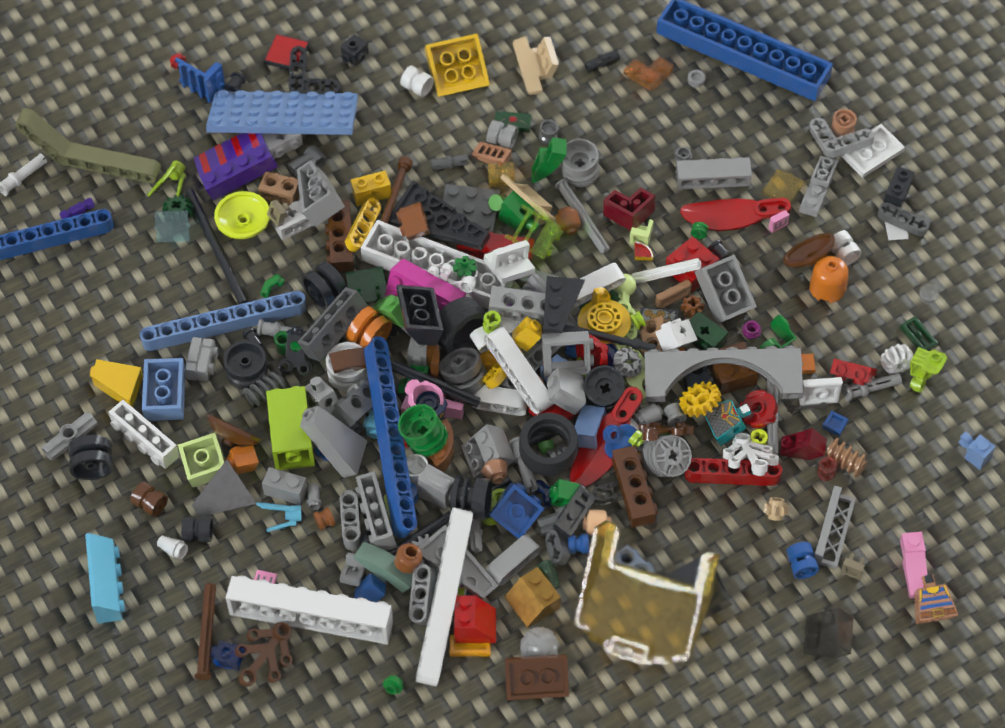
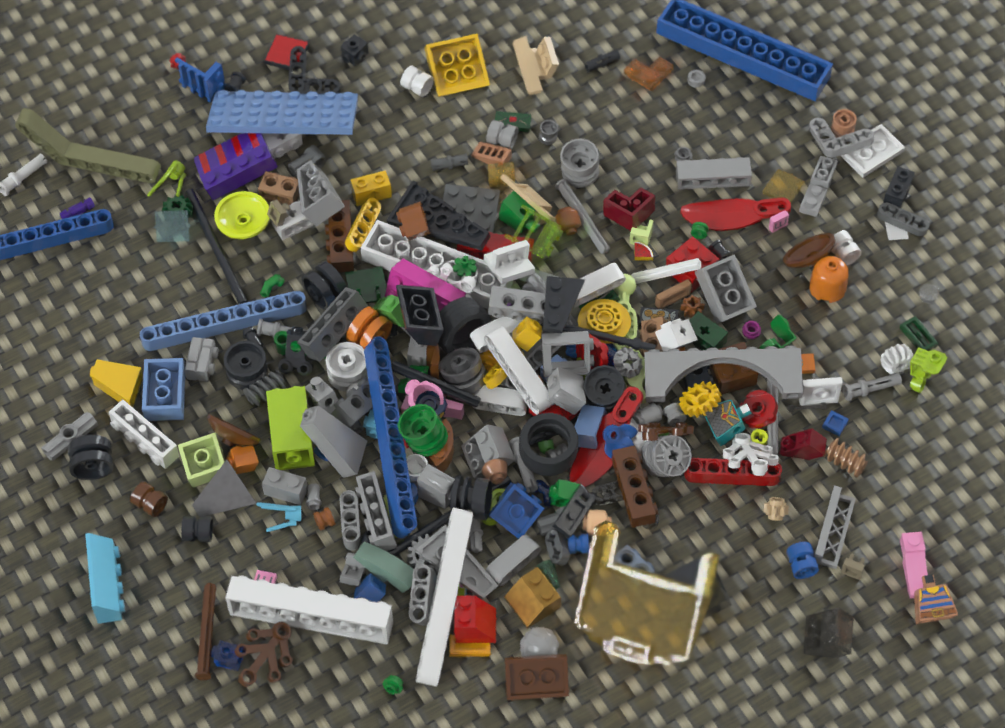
white cone [157,536,188,559] -> none
reddish brown slope [329,348,366,374] -> none
reddish brown piece [381,156,413,223] -> none
dark orange head [394,543,423,573] -> none
lime bush [483,310,501,334] -> none
bright green piece [488,194,506,211] -> none
green slope [531,137,567,183] -> none
yellow tile [591,287,611,305] -> none
lime plate [628,430,645,448] -> none
lime bush [630,311,646,330] -> none
clear red bush [817,457,837,481] -> none
red plate [830,358,877,386] -> none
medium blue brick [958,432,996,470] -> none

